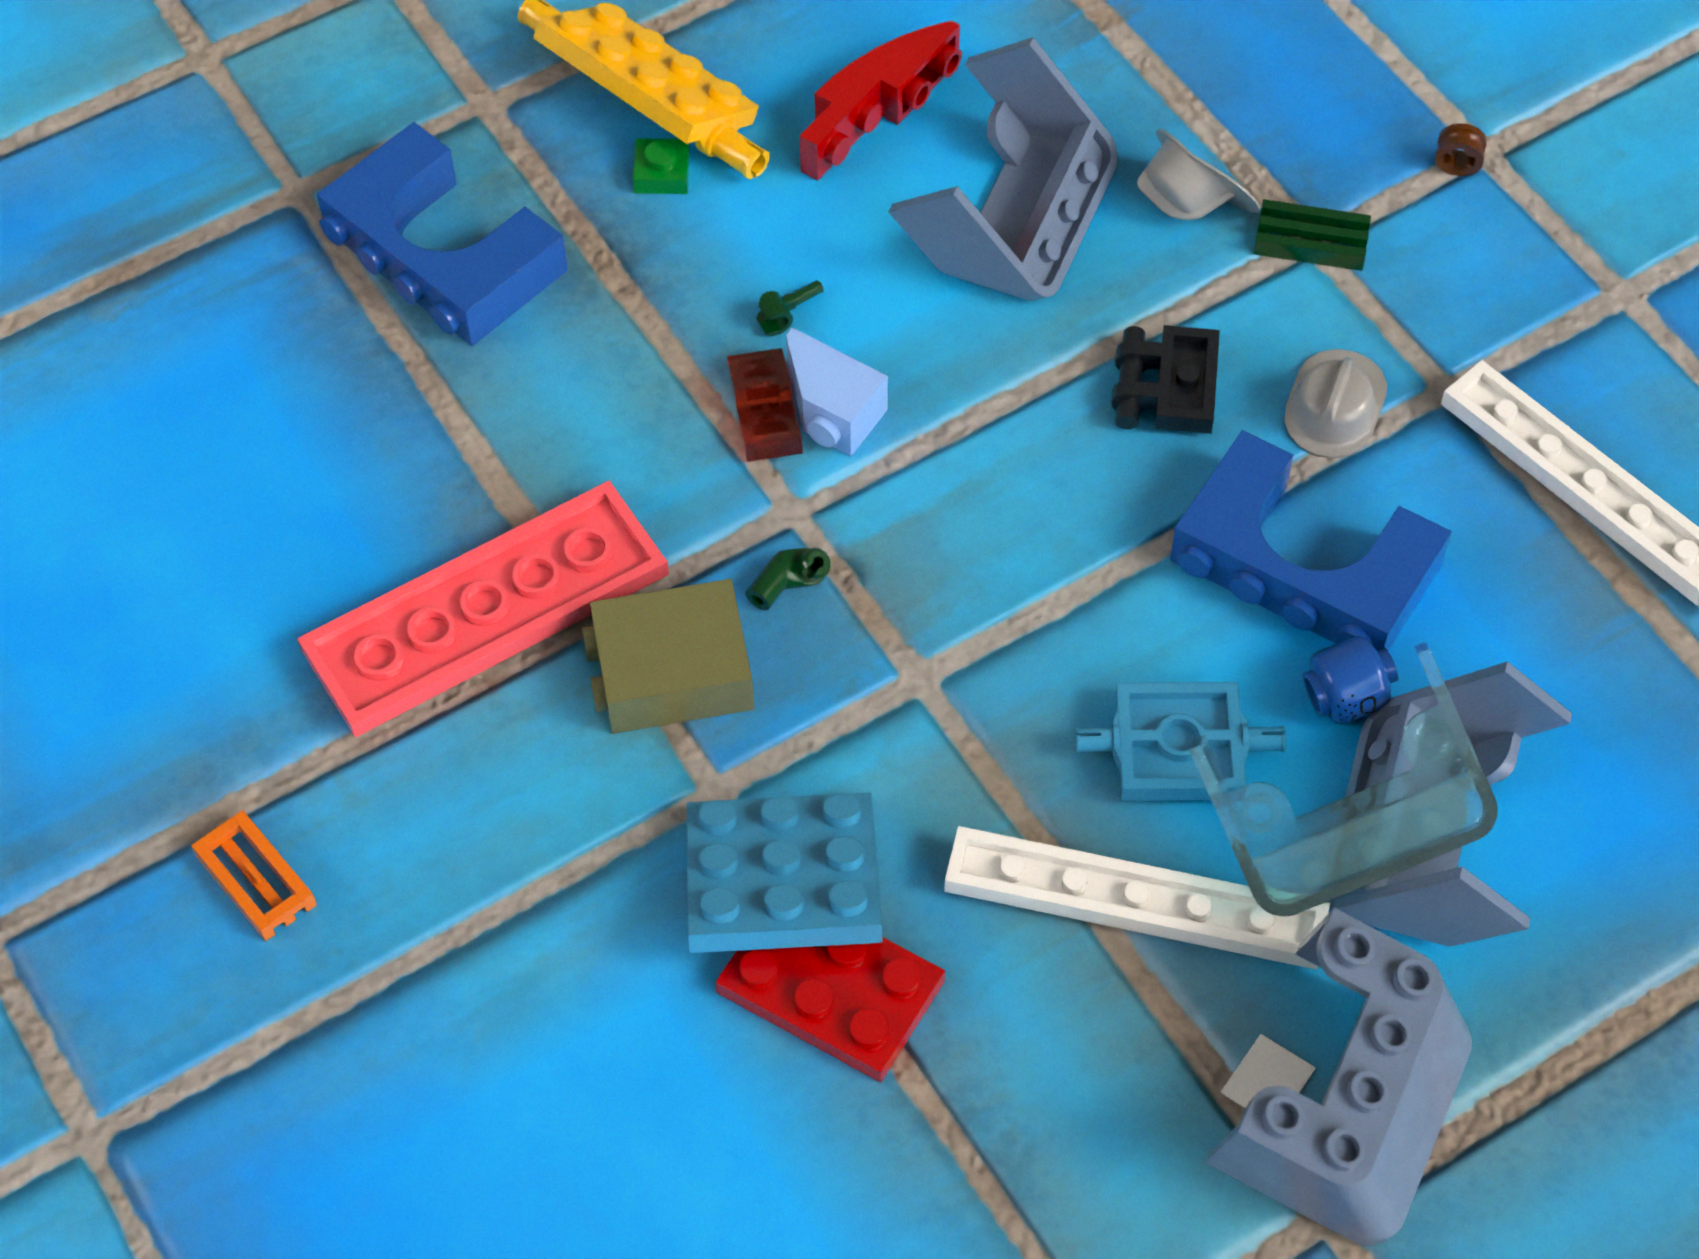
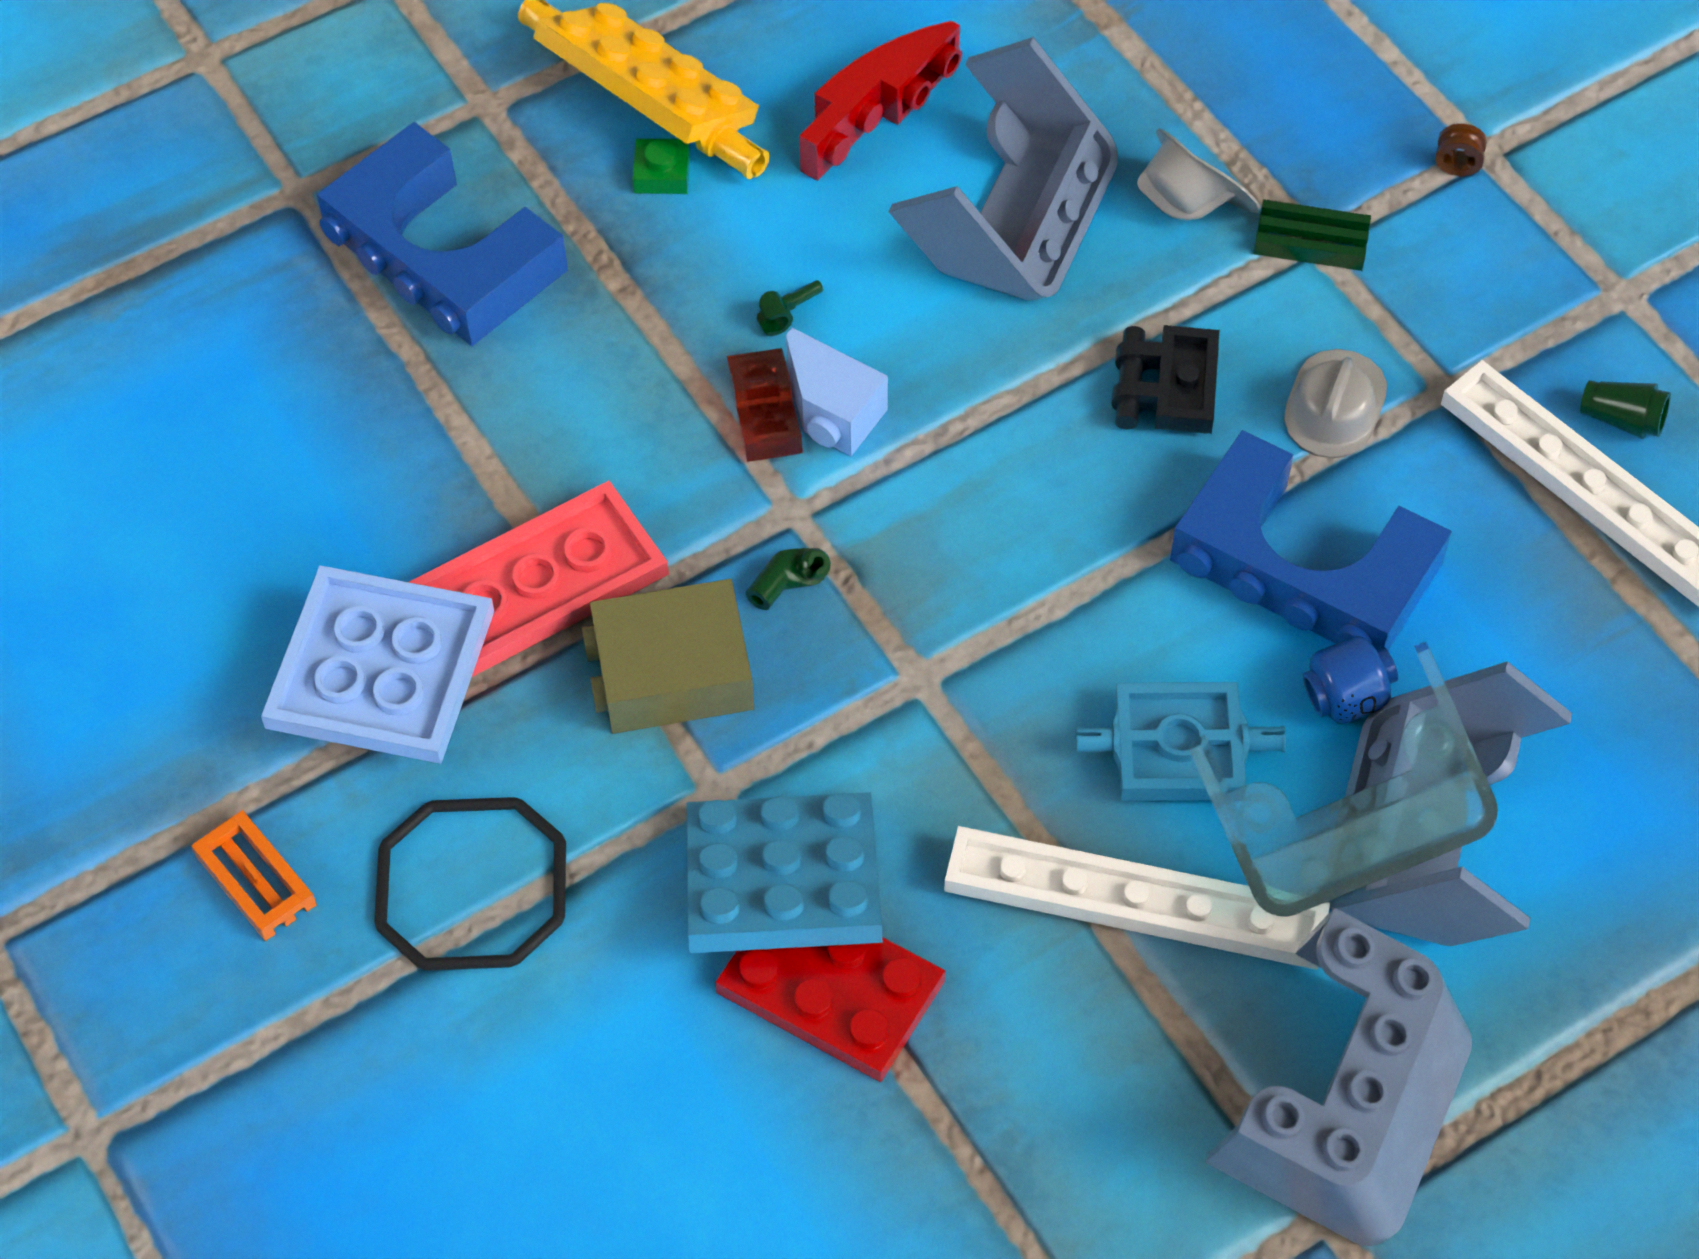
white sticker [1220,1034,1316,1108] -> none
none -> light blue plate [261,565,494,764]
none -> black piece [374,797,566,971]
none -> dark green cone [1580,380,1671,439]

